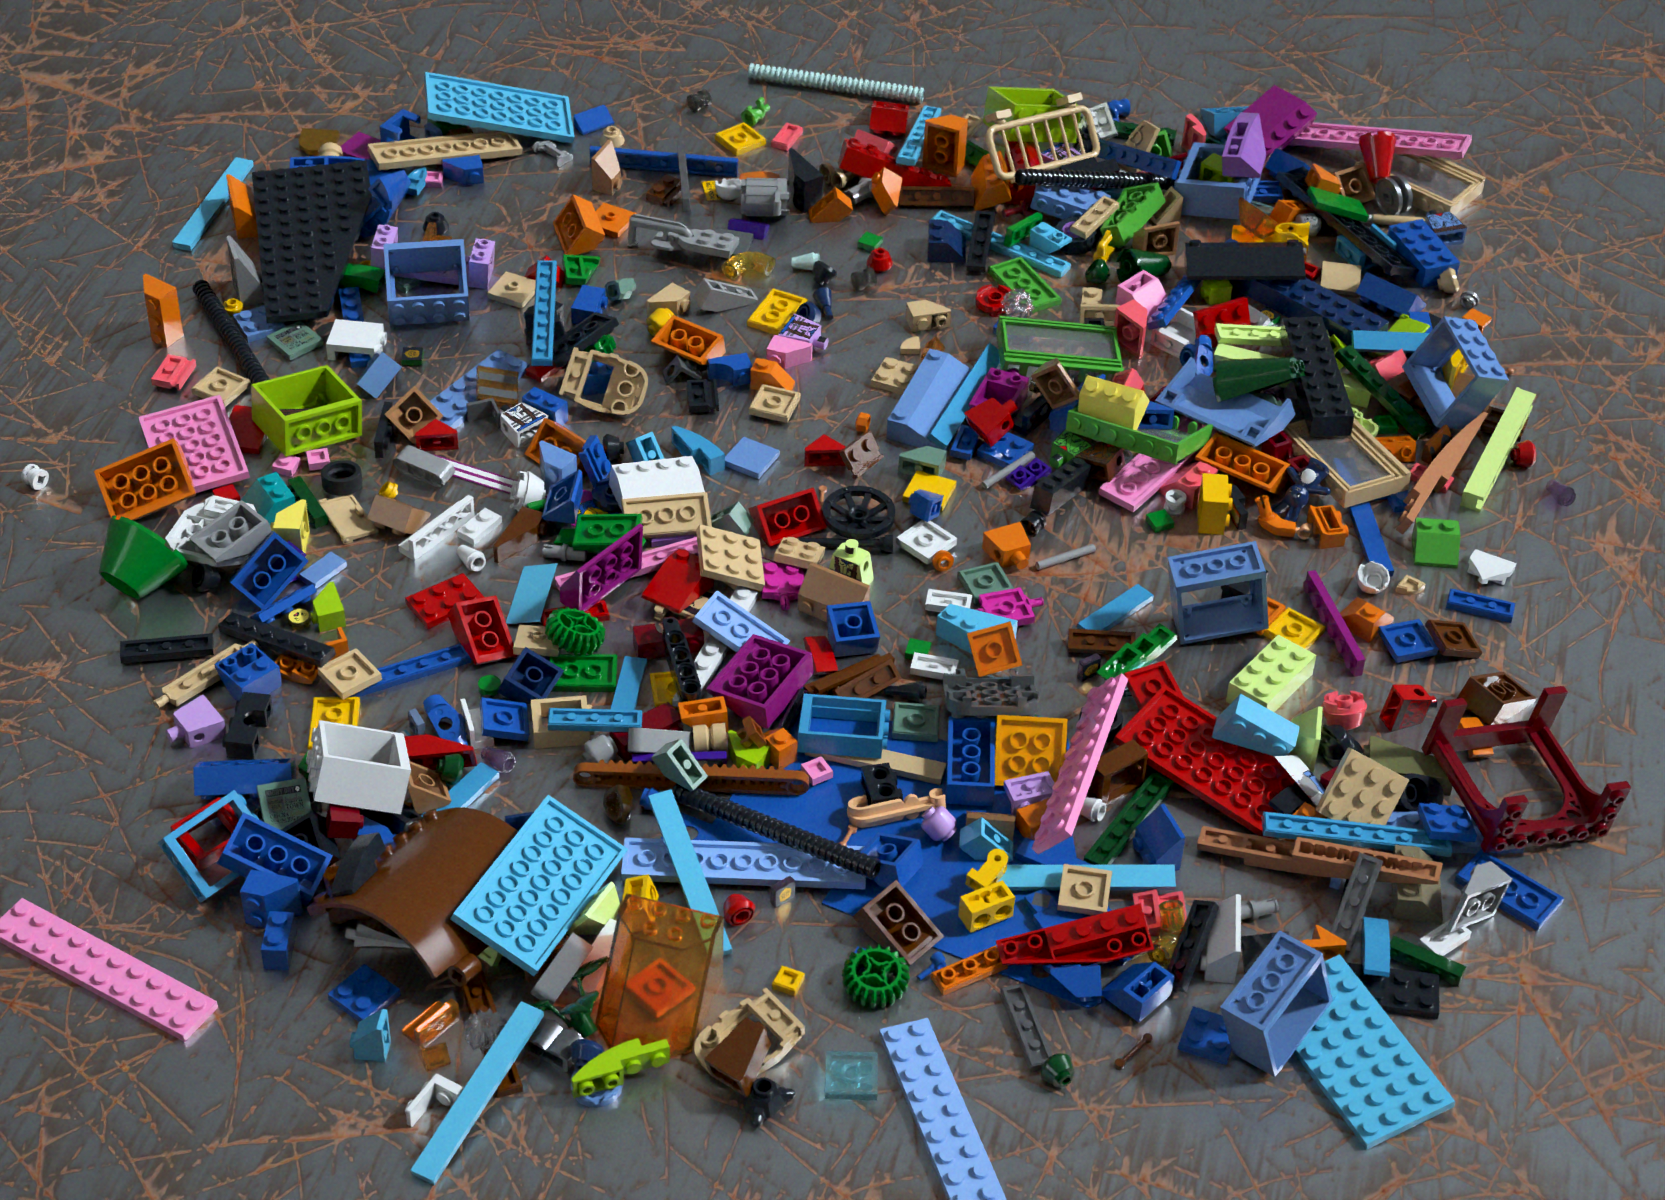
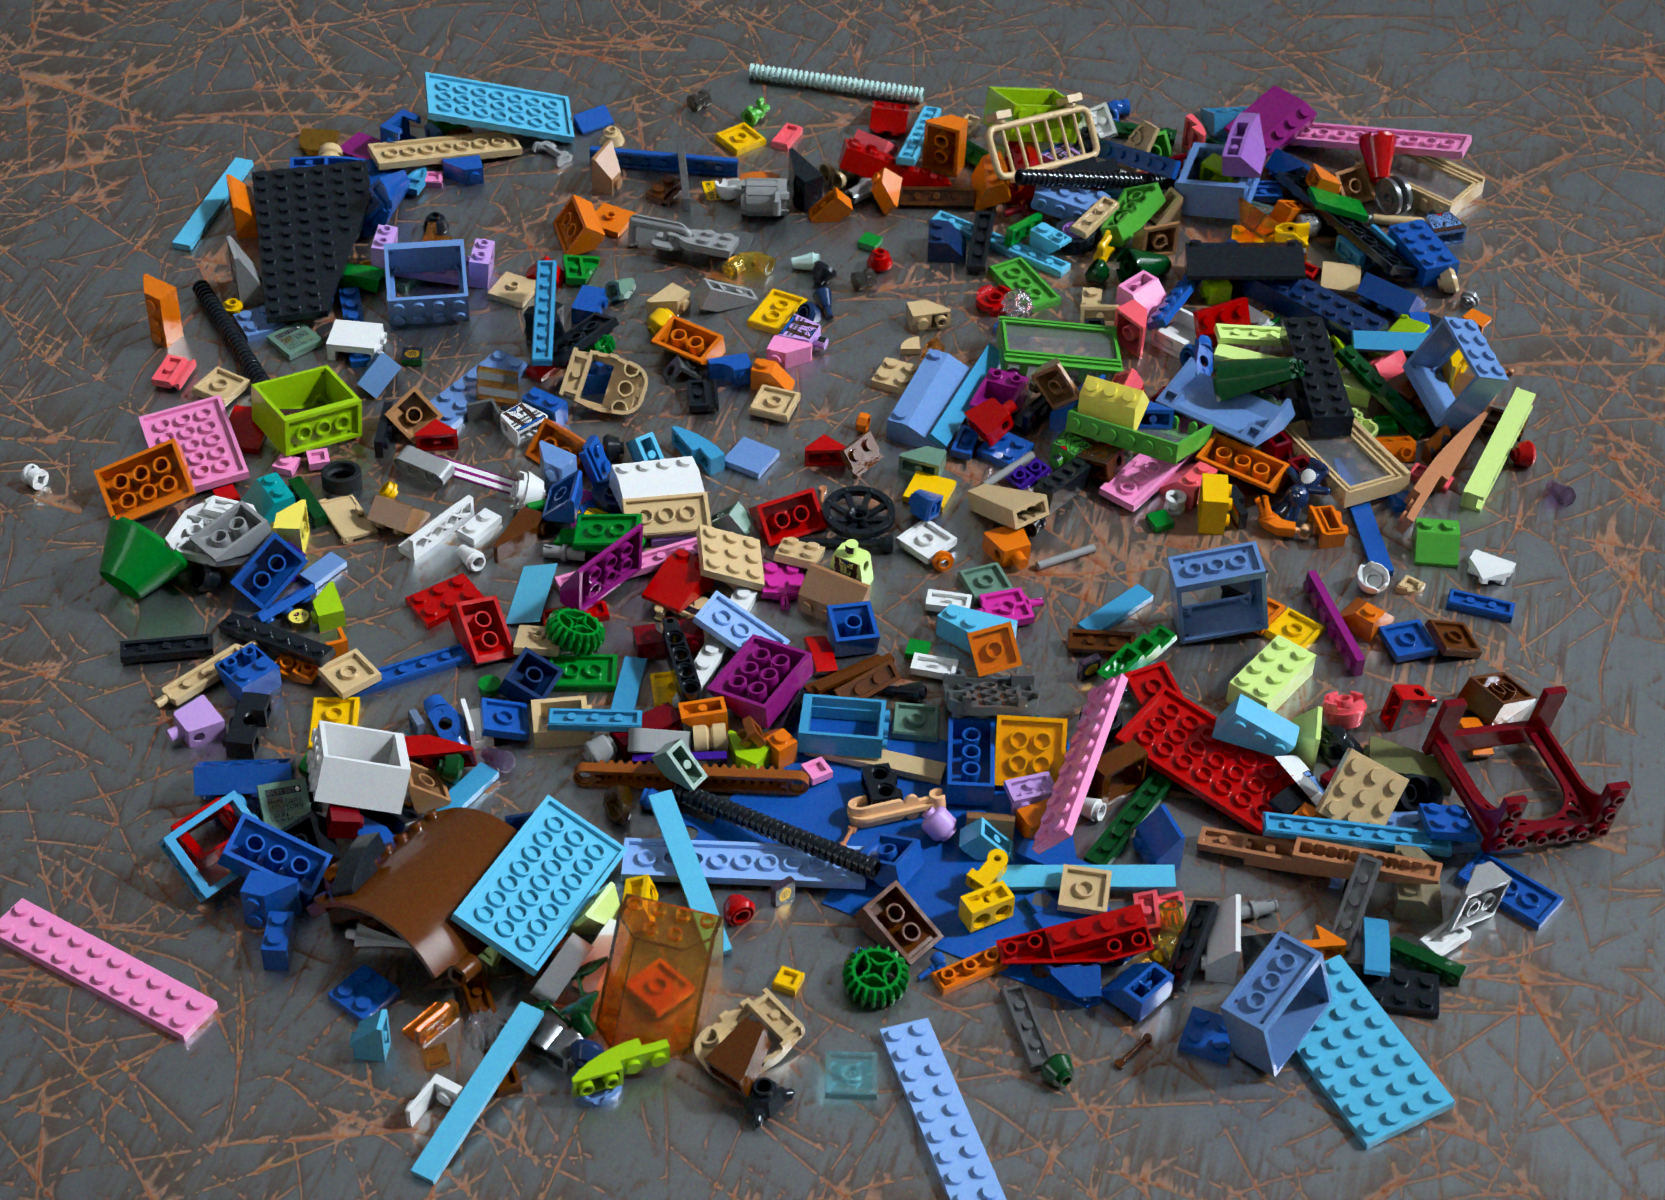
dark purple slope [727,218,770,240] -> none
none -> tan slope [967,484,1050,530]

